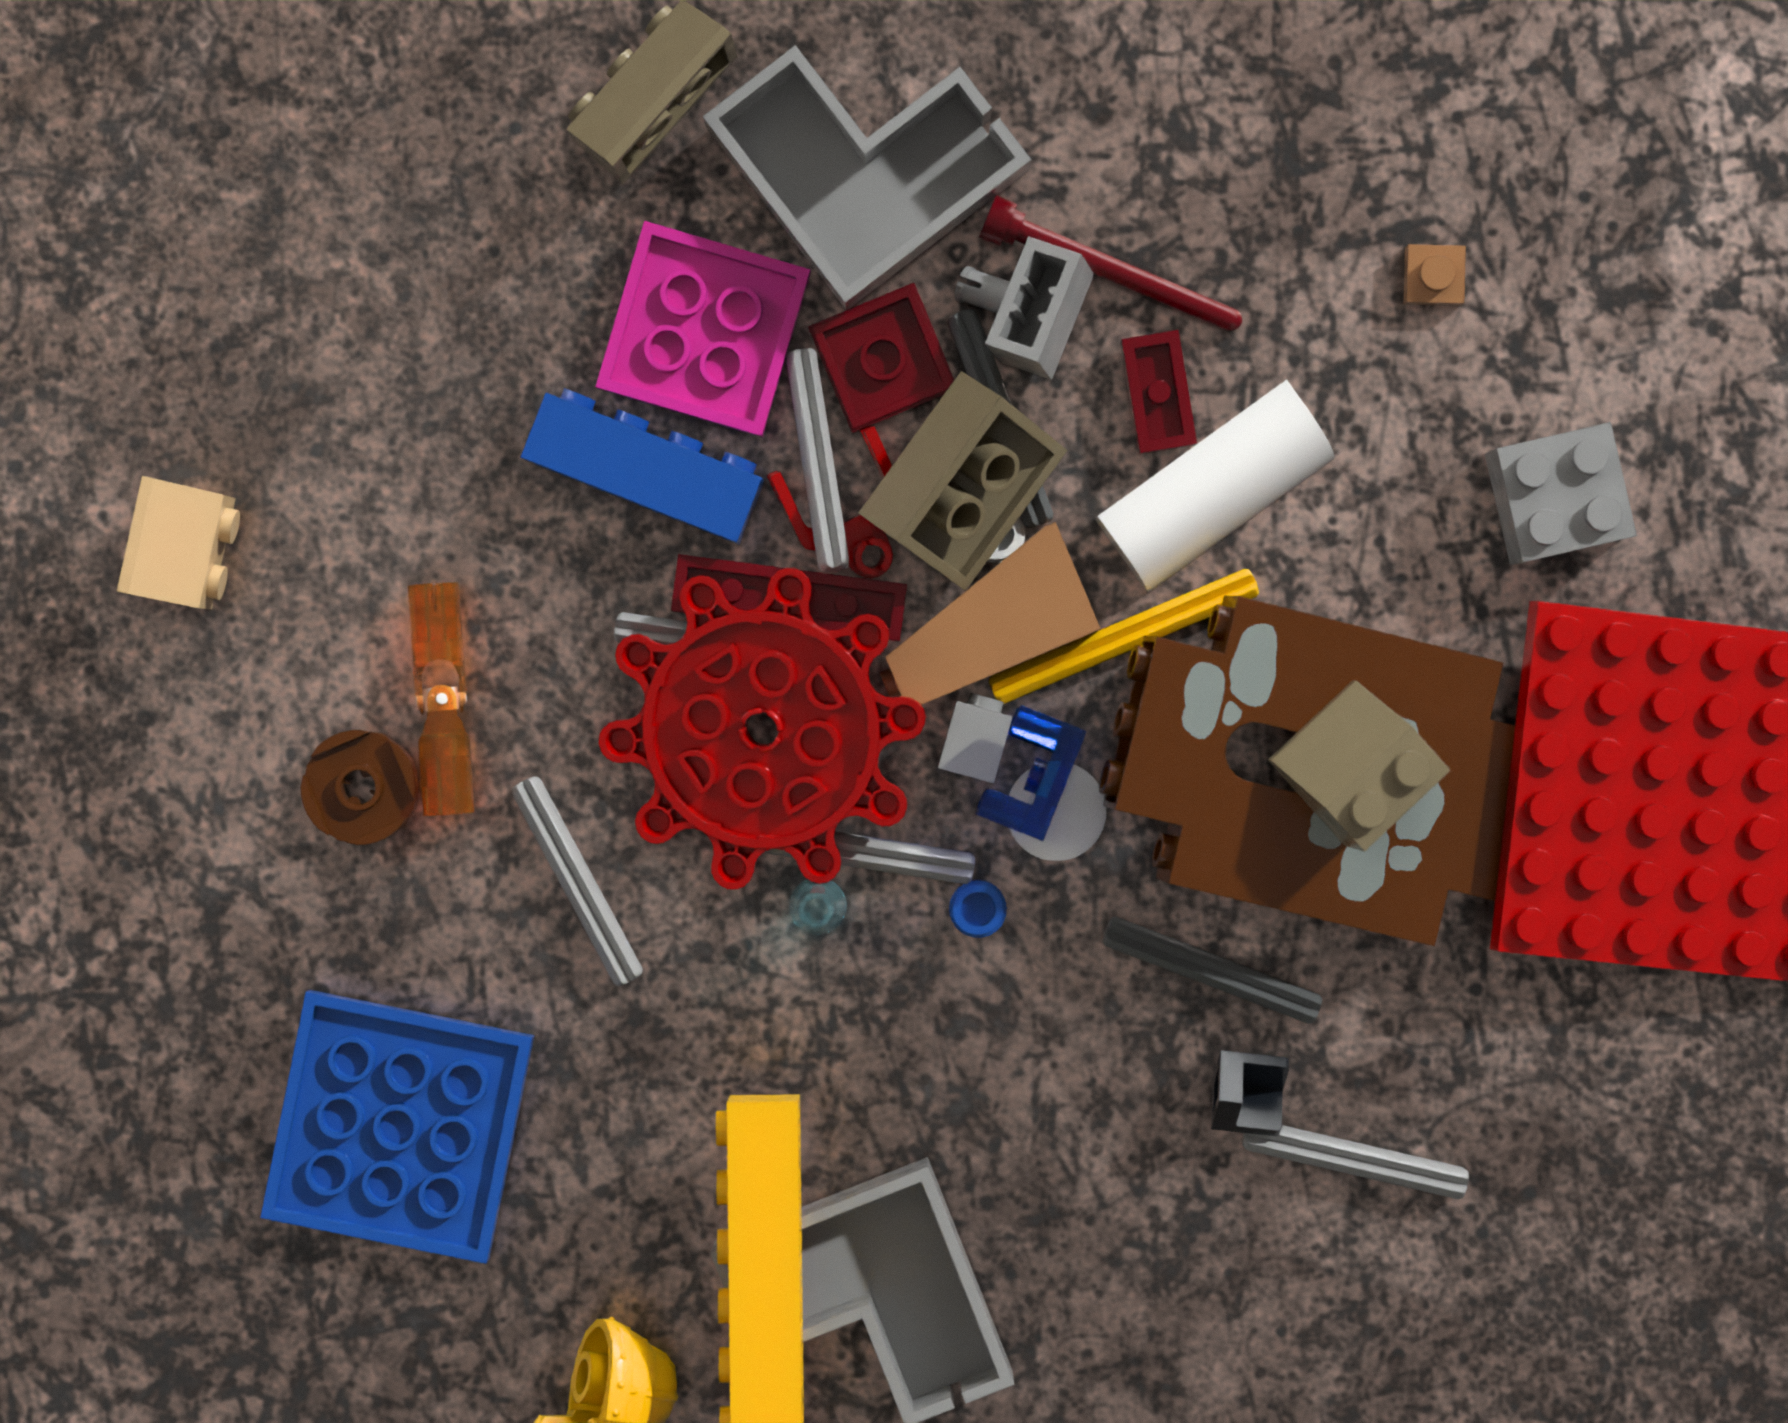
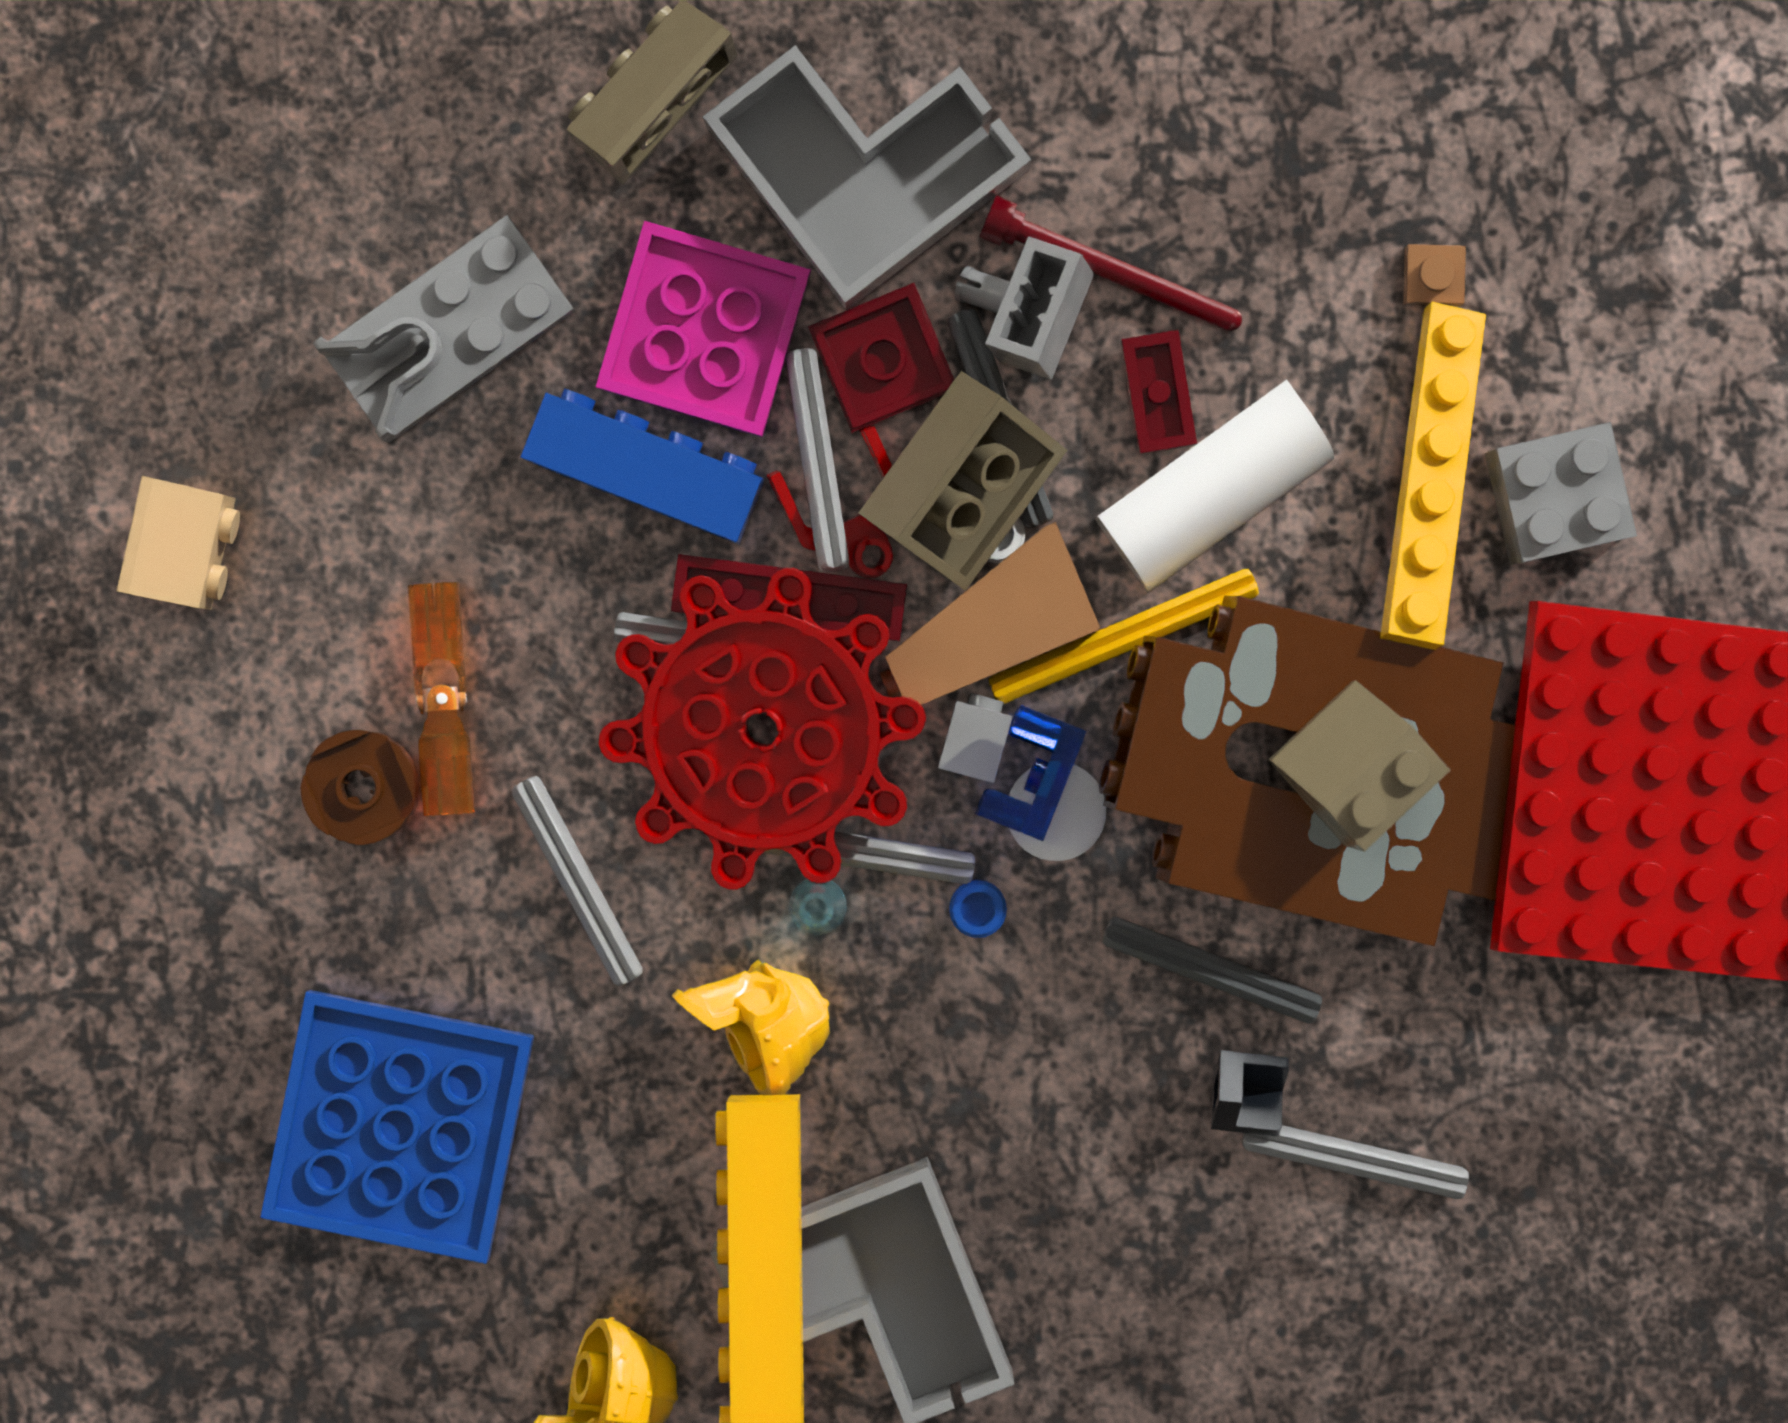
none -> light grey plate [313,215,576,443]
none -> yellow head [671,960,830,1095]
none -> yellow plate [1380,302,1486,650]

